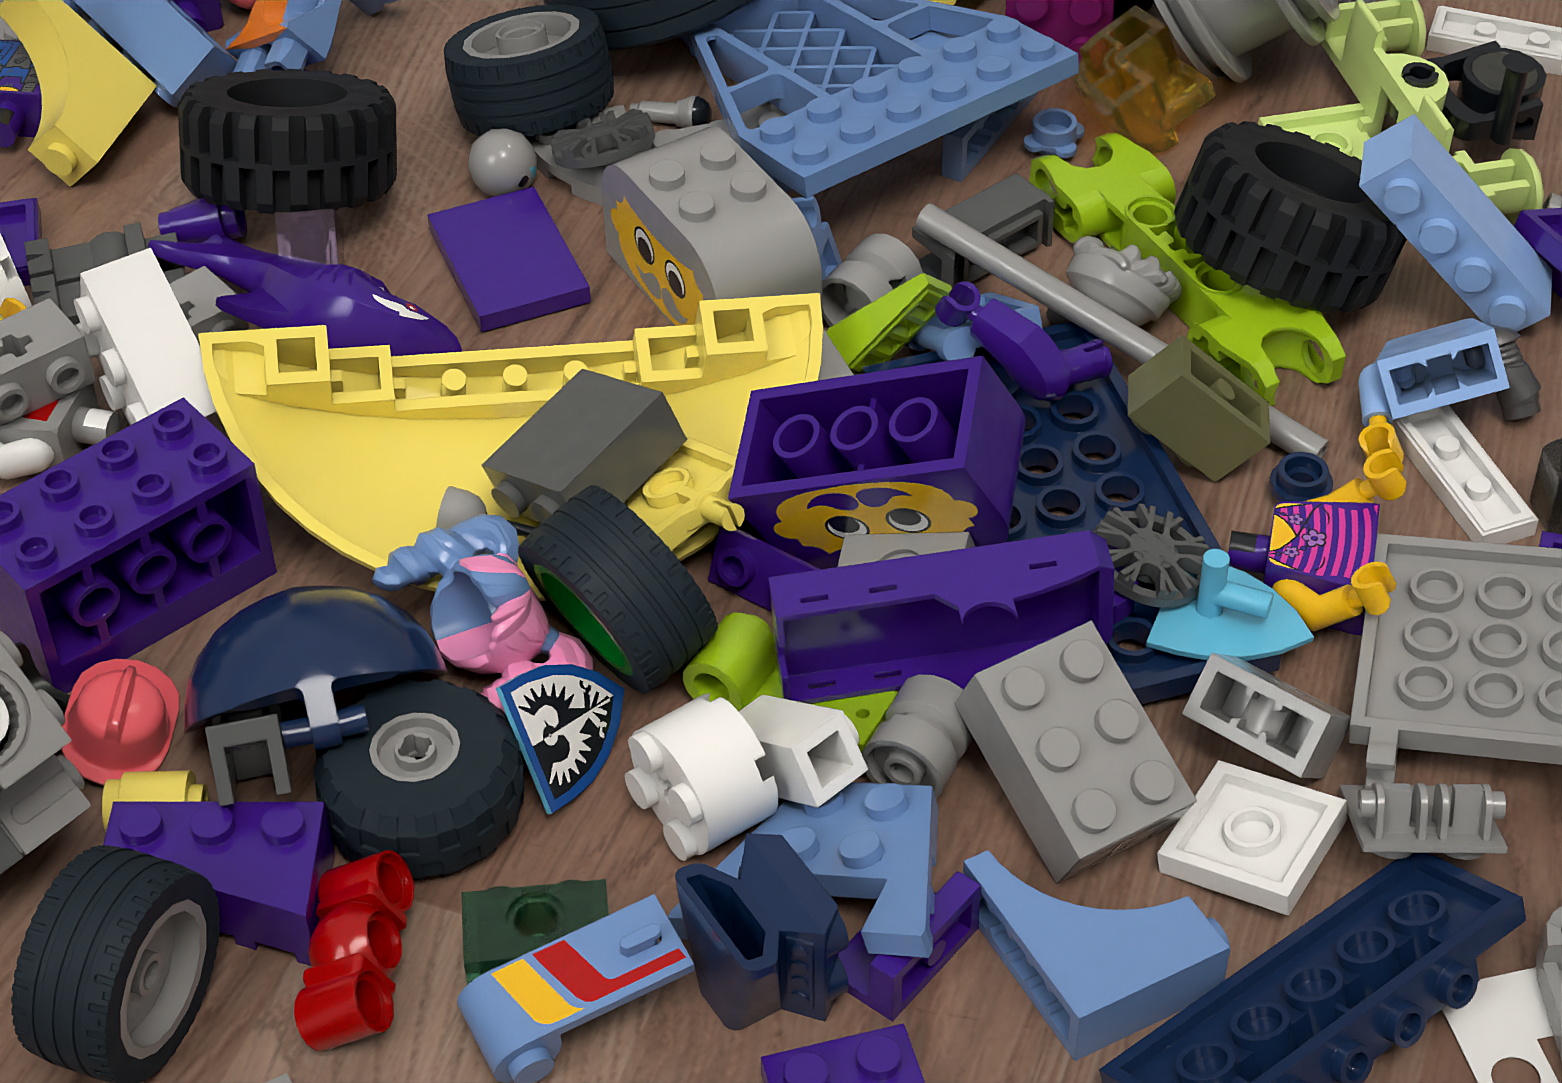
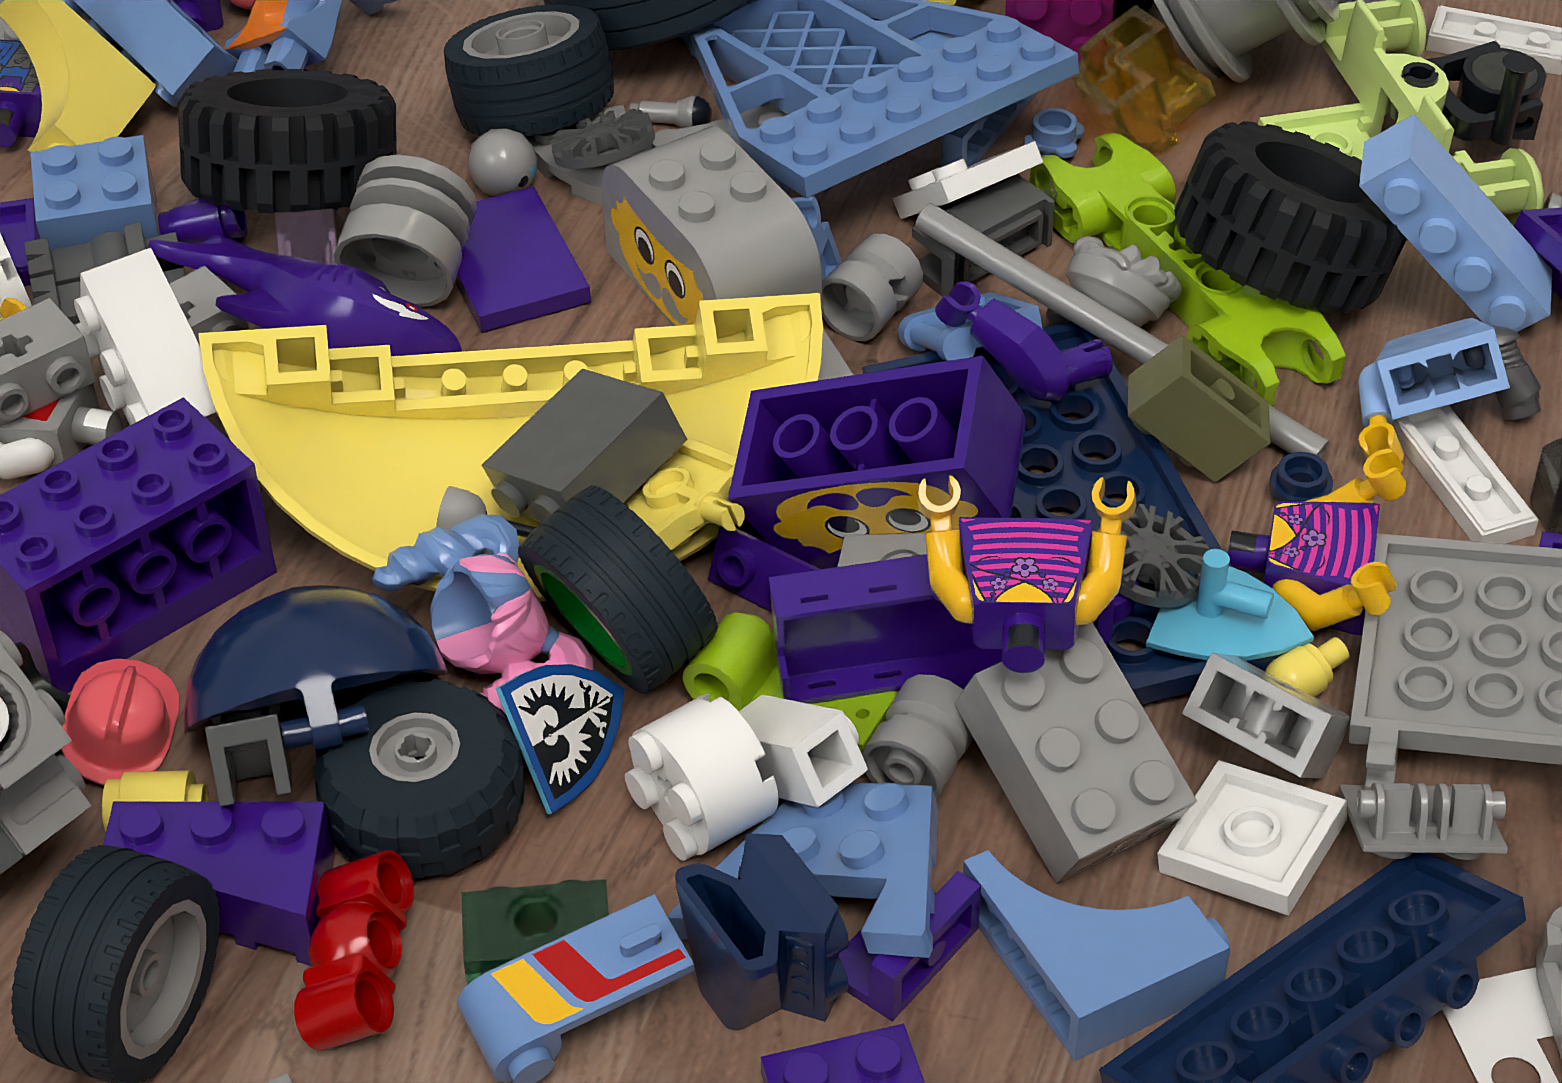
lime slope [826,273,952,375] -> none
none -> medium blue brick [30,135,161,250]
none -> light grey wheel [333,154,477,307]
none -> white plate [892,141,1043,219]
none -> torso [917,475,1136,673]
none -> light yellow cylinder [1265,637,1350,697]

